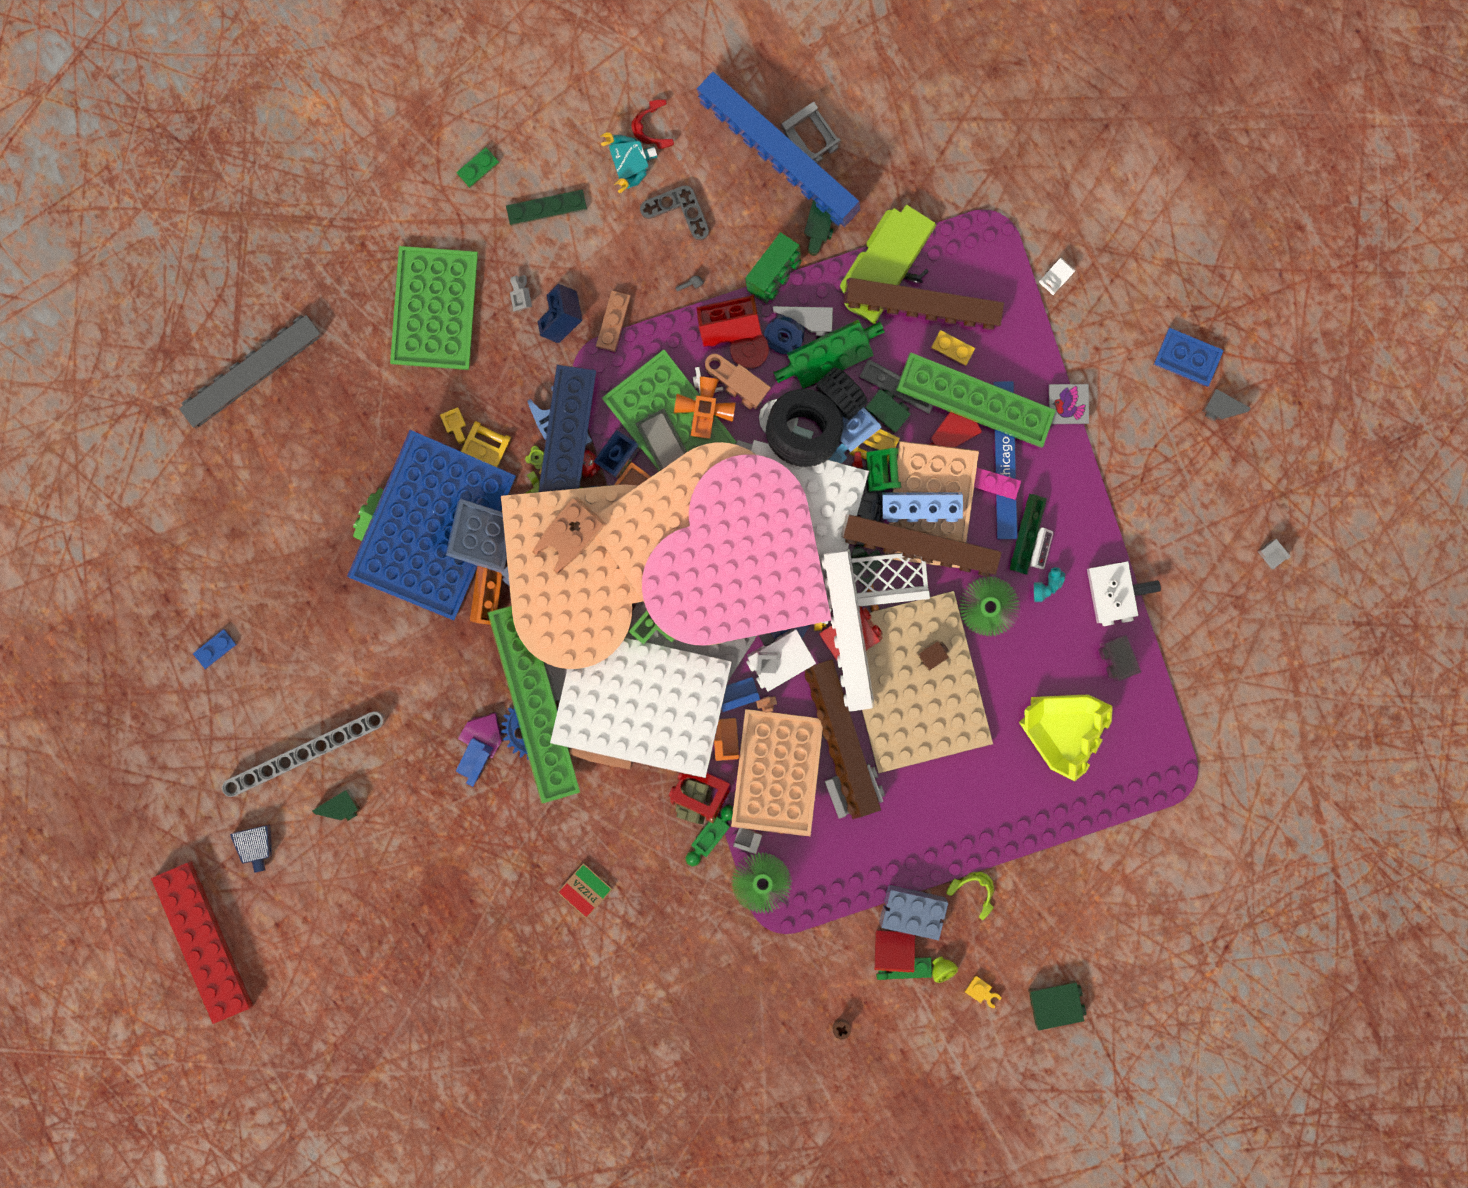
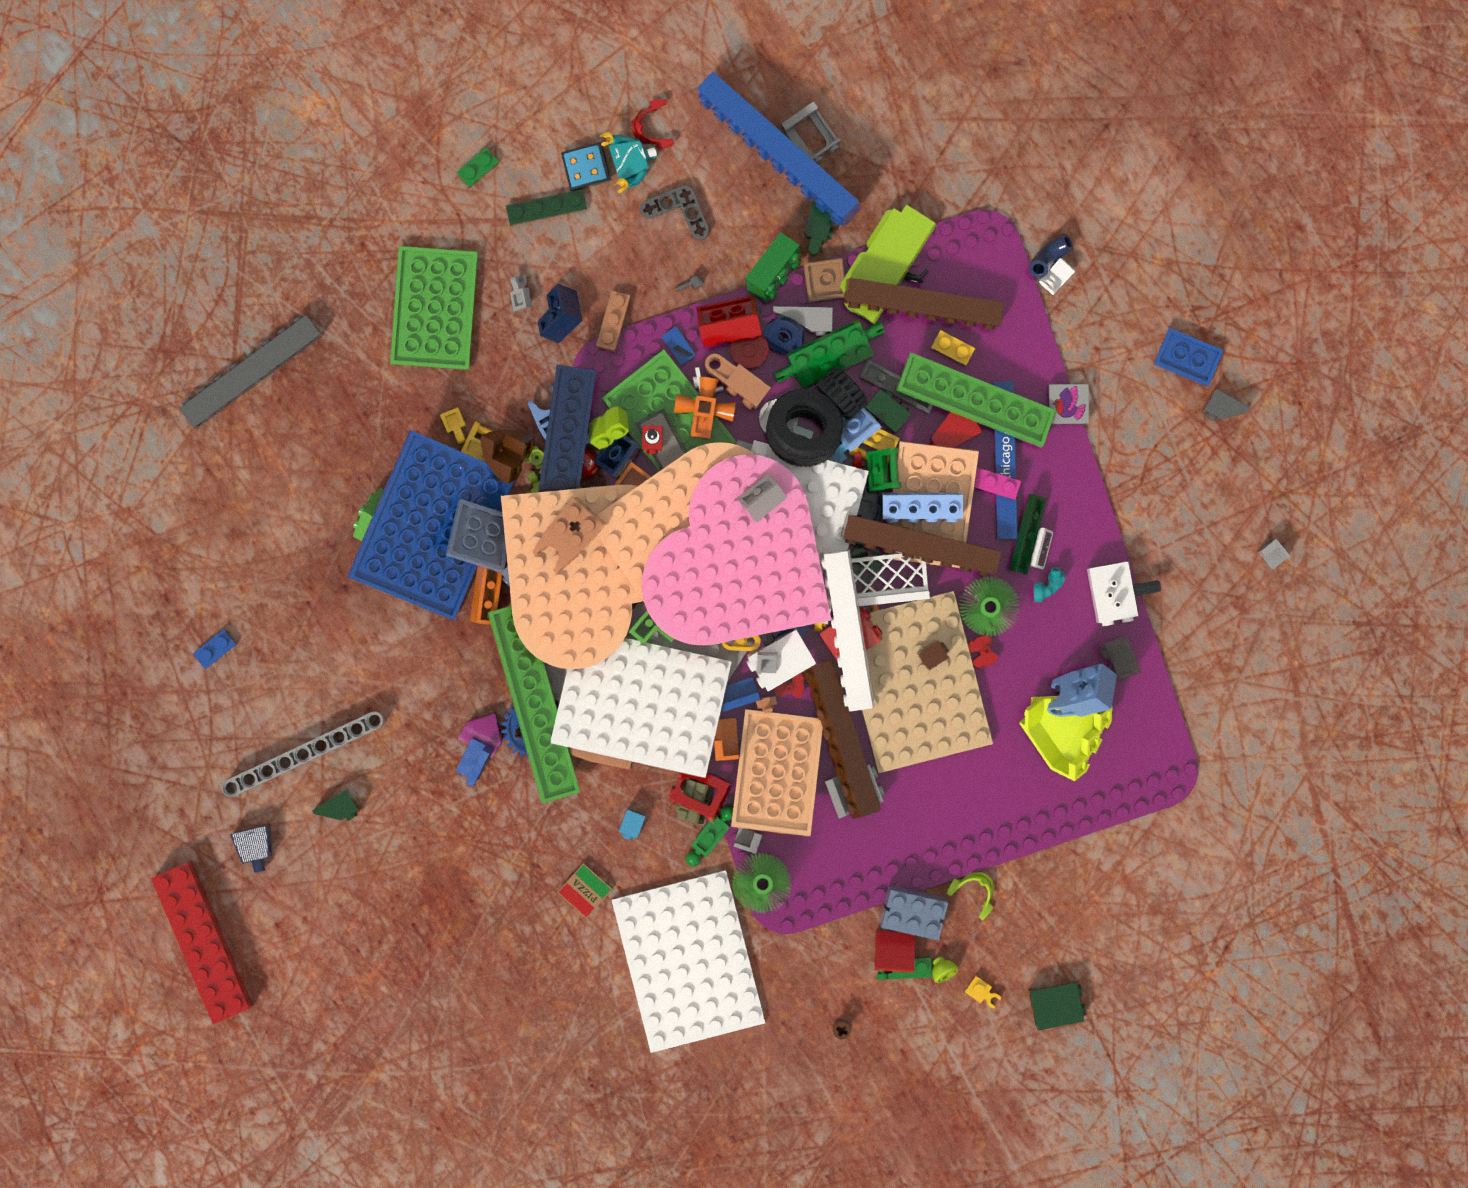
none -> reddish brown brick [481,430,536,484]
none -> dark azure slope [561,142,611,191]
none -> lime brick [589,406,629,449]
none -> white plate [612,870,765,1053]
none -> dark azure brick [619,809,646,840]
none -> red brick [642,426,663,454]
none -> blue sticker [662,327,695,365]
none -> yellow plate [722,635,761,651]
none -> light grey panel [737,474,787,522]
none -> red piece [774,673,805,698]
none -> medium nougat tile [803,258,845,303]
none -> red piece [968,636,998,668]
none -> dark blue cylinder [1029,233,1073,278]
none -> medium blue brick [1047,664,1117,717]

